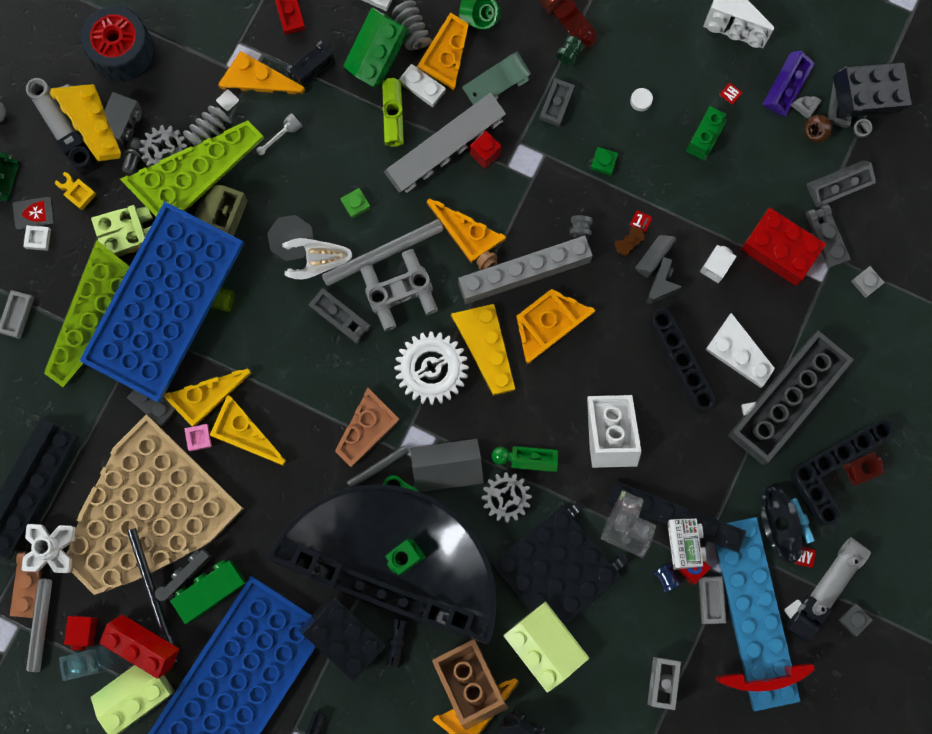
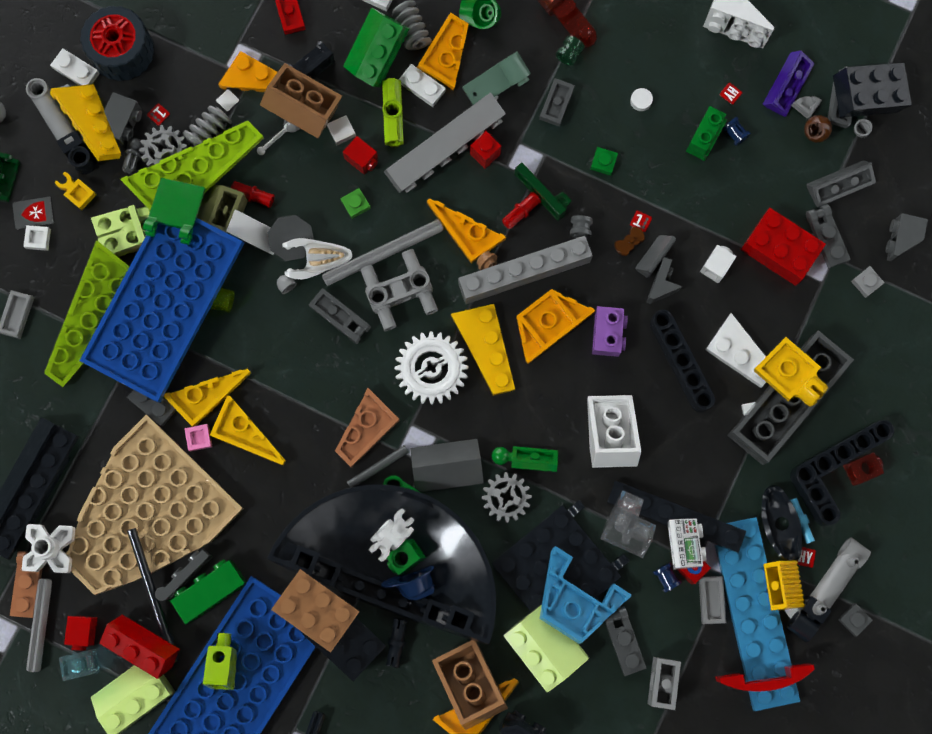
none -> white plate [50,48,100,86]
none -> green flag [143,178,205,245]
none -> red sticker [147,103,170,125]
none -> lime torso [203,633,237,690]
none -> white sticker [226,209,274,255]
none -> red axle [231,181,275,208]
none -> medium nougat brick [260,63,342,138]
none -> medium nougat brick [271,569,359,652]
none -> light grey hinge [277,275,297,294]
none -> white tile [327,115,356,145]
none -> red brick [343,136,378,175]
none -> white pin [369,508,414,562]
none -> dark blue piece [381,566,435,600]
none -> red axle [502,192,541,229]
none -> dark green hinge [514,162,571,221]
none -> dark azure wing [539,546,631,644]
none -> medium lavender brick [592,306,628,357]
none -> dark grey plate [604,606,647,676]
none -> dark blue bush [722,117,751,146]
none -> yellow plate [754,337,828,407]
none -> yellow brick [763,561,805,611]
none -> dark grey slope [885,213,928,261]

